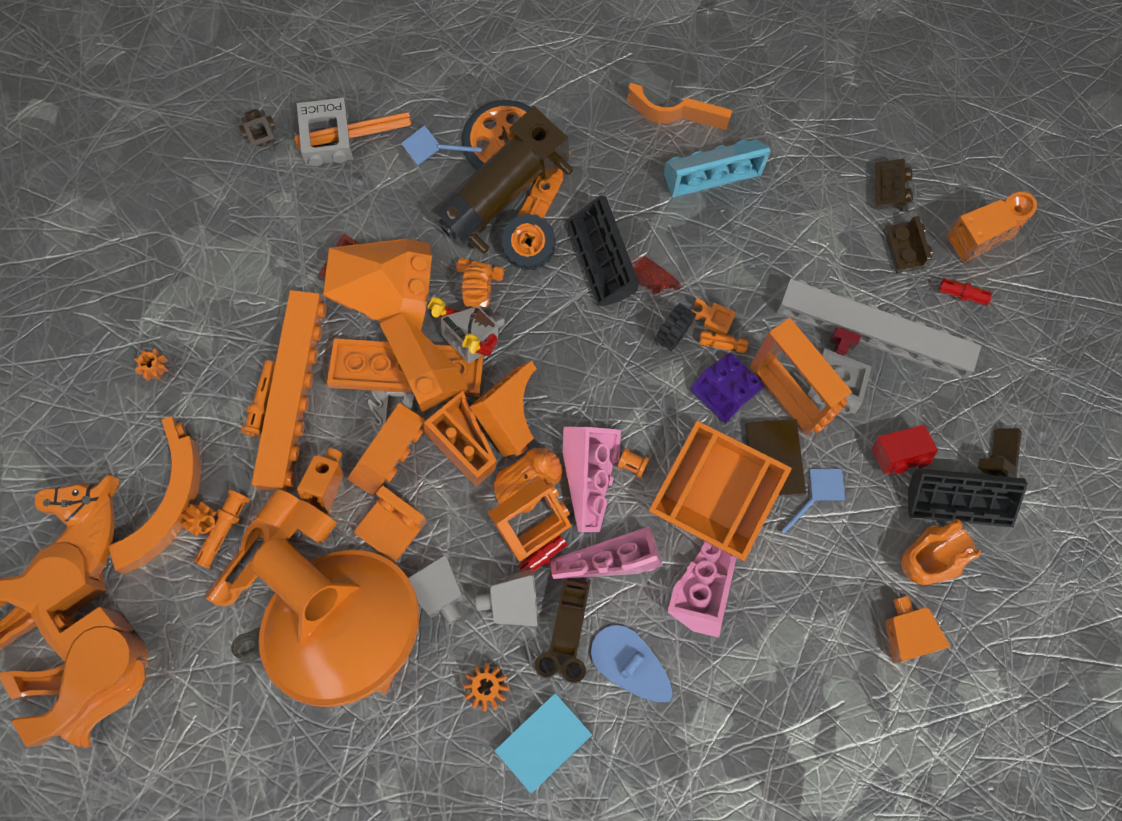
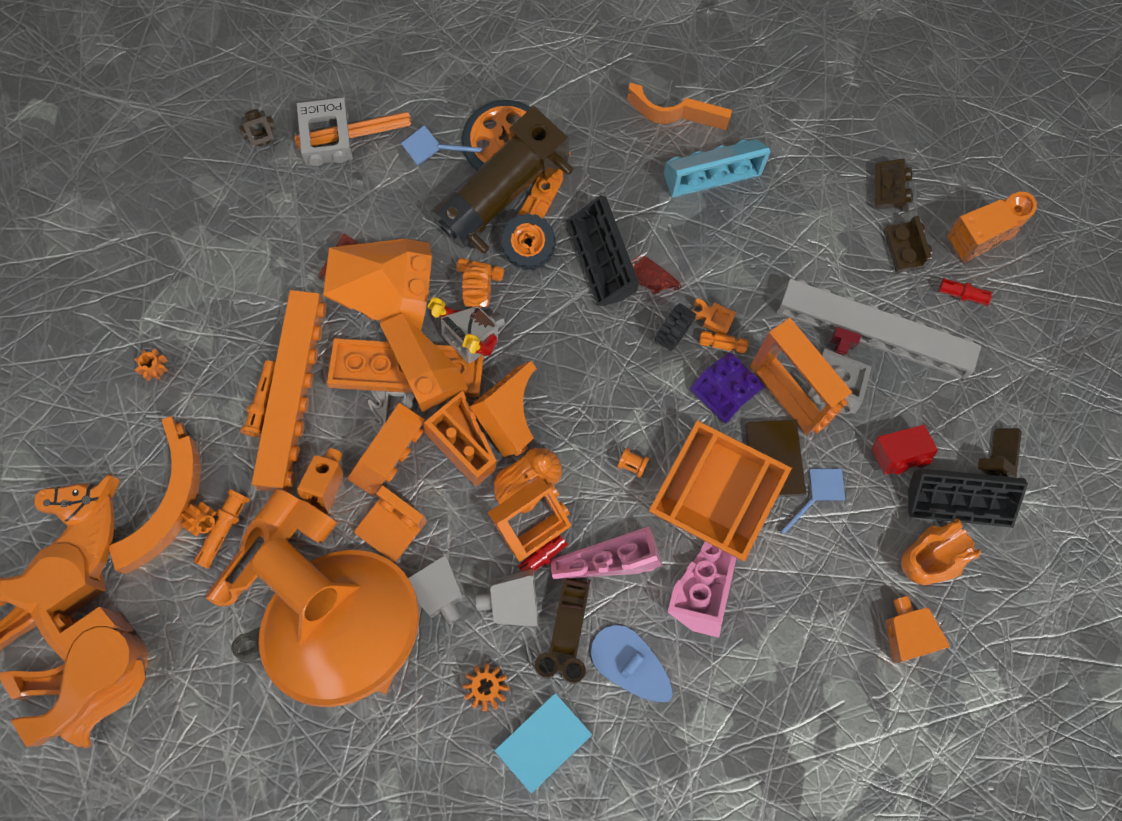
bright pink wedge [563,427,621,532] -> none

